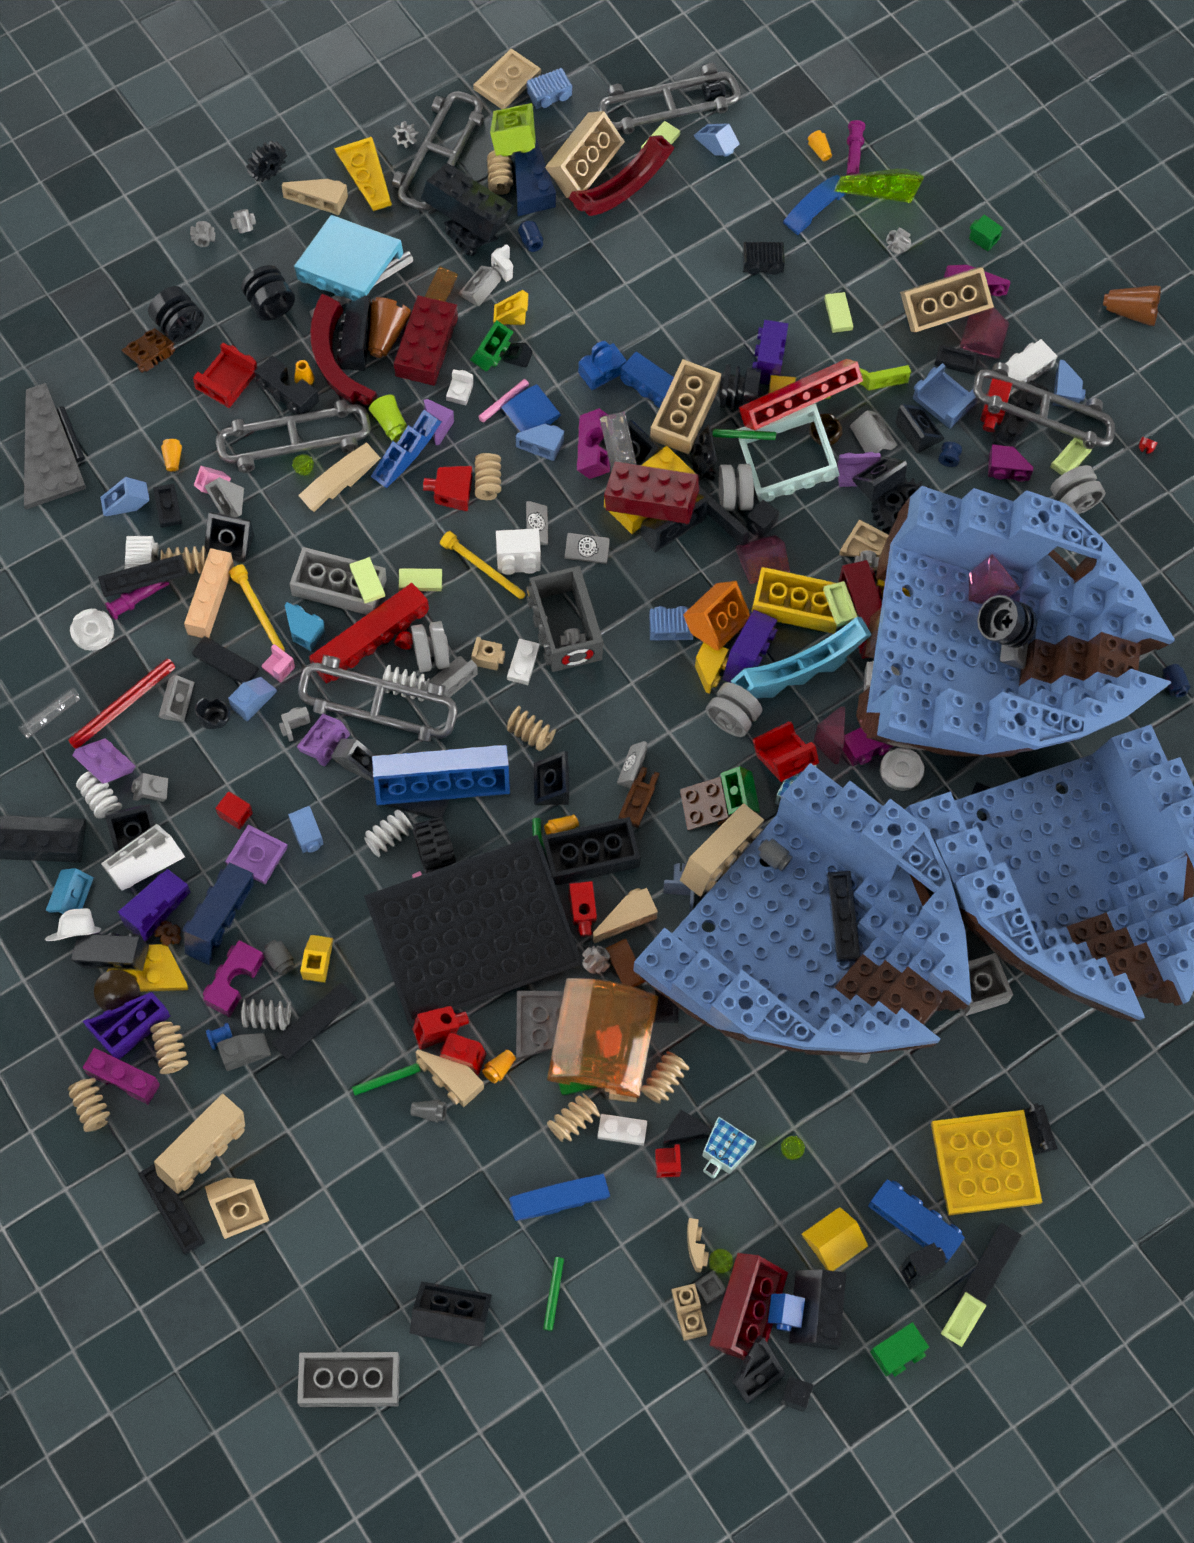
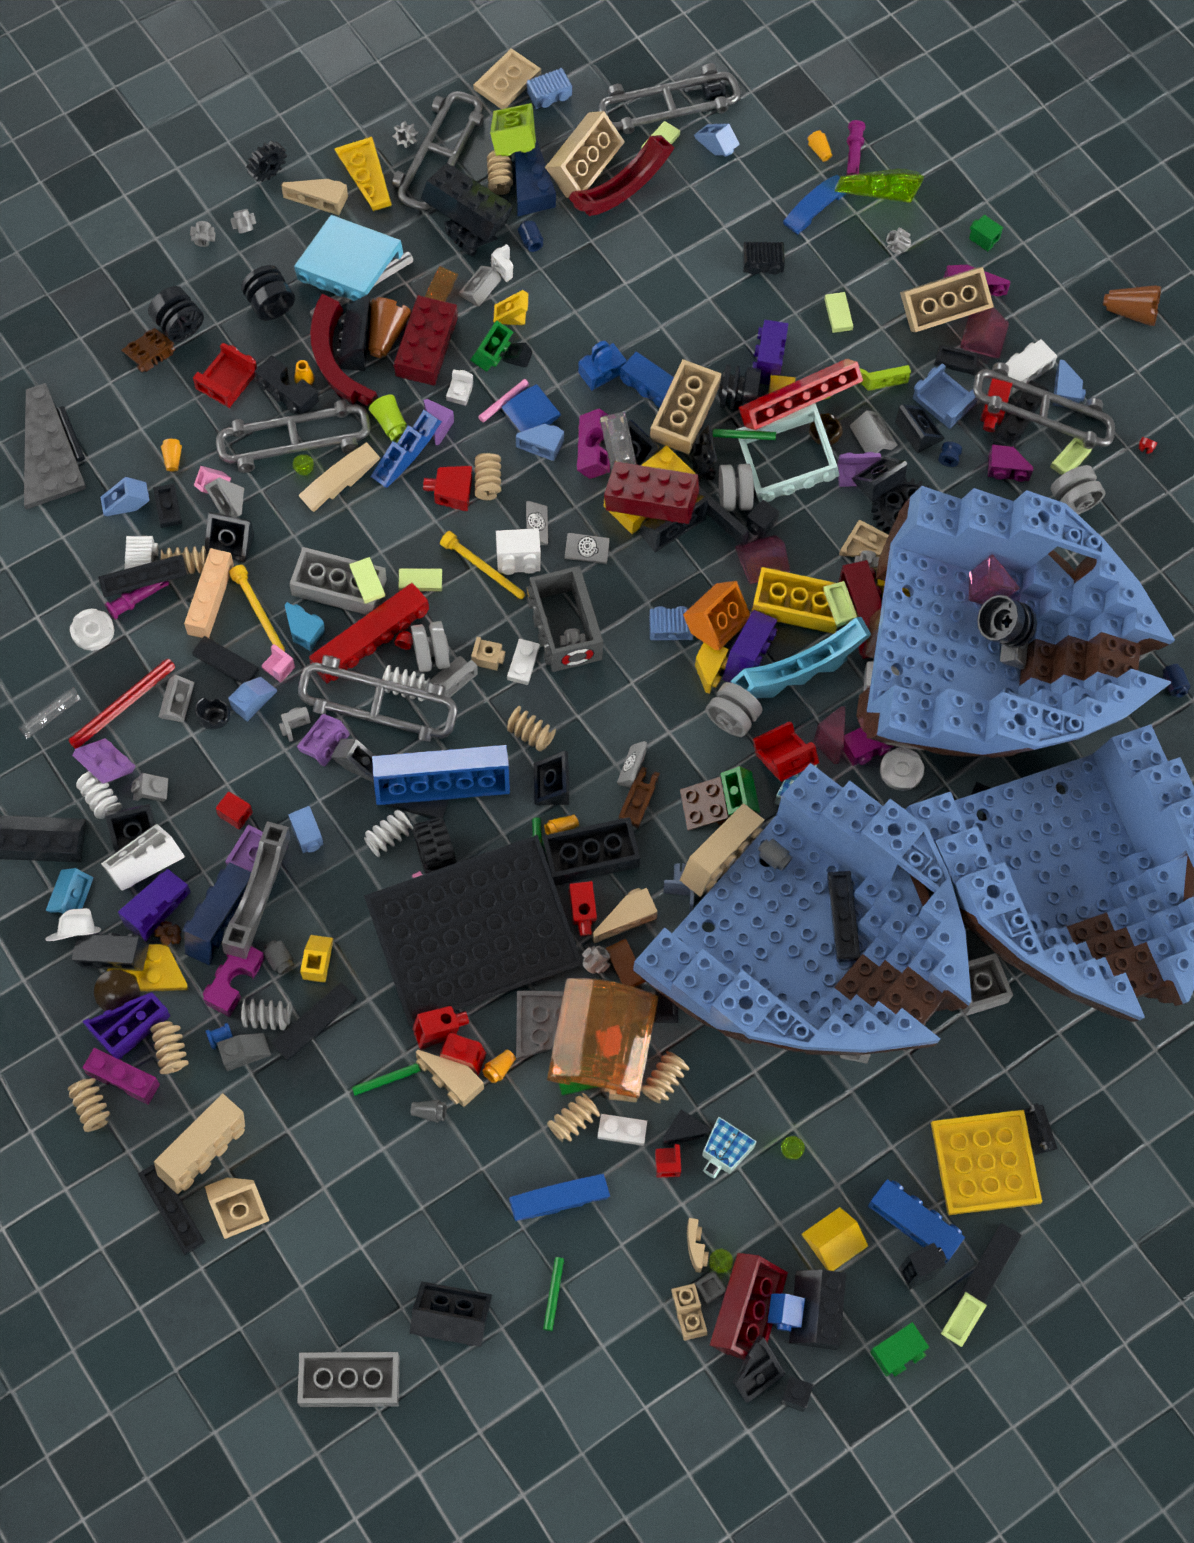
none -> flat silver arch [222,821,290,959]

